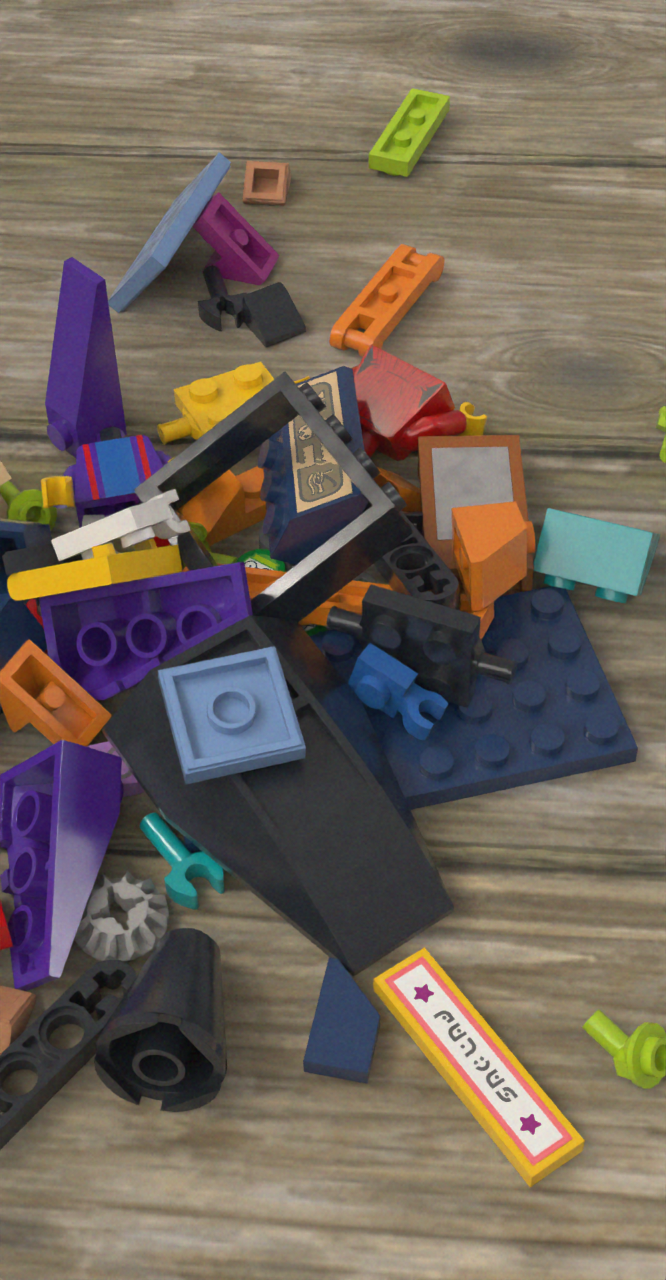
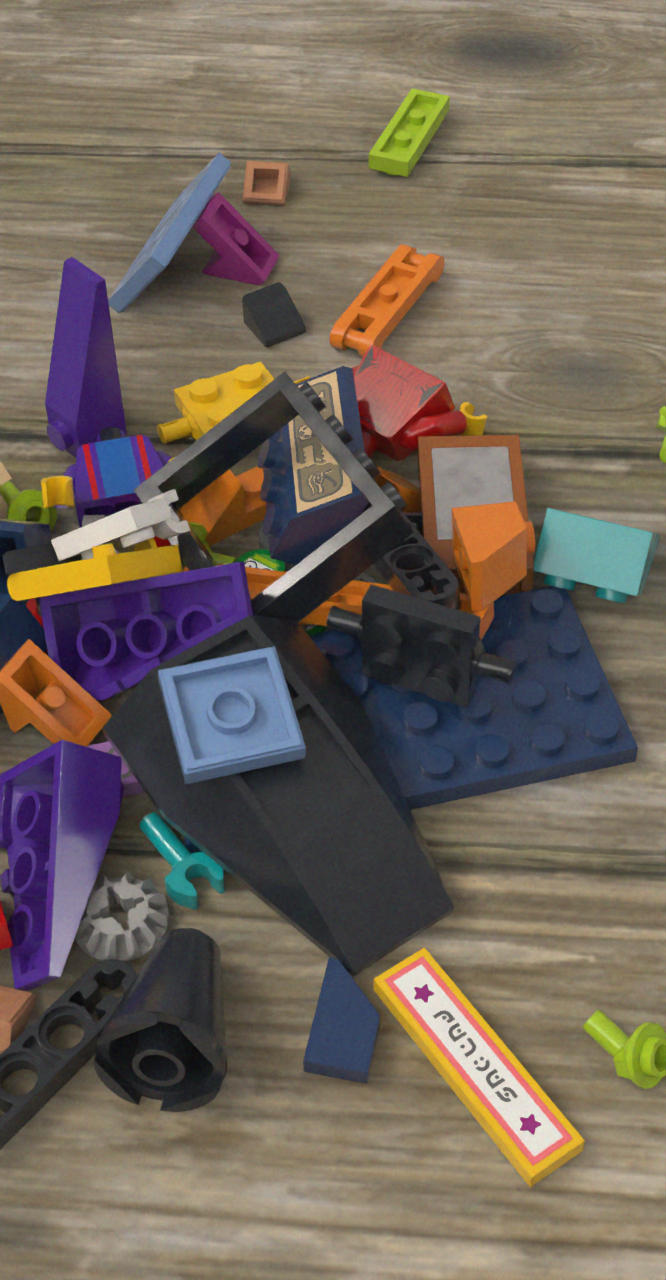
black bar [198,265,247,331] -> none
blue plate [348,643,448,740] -> none

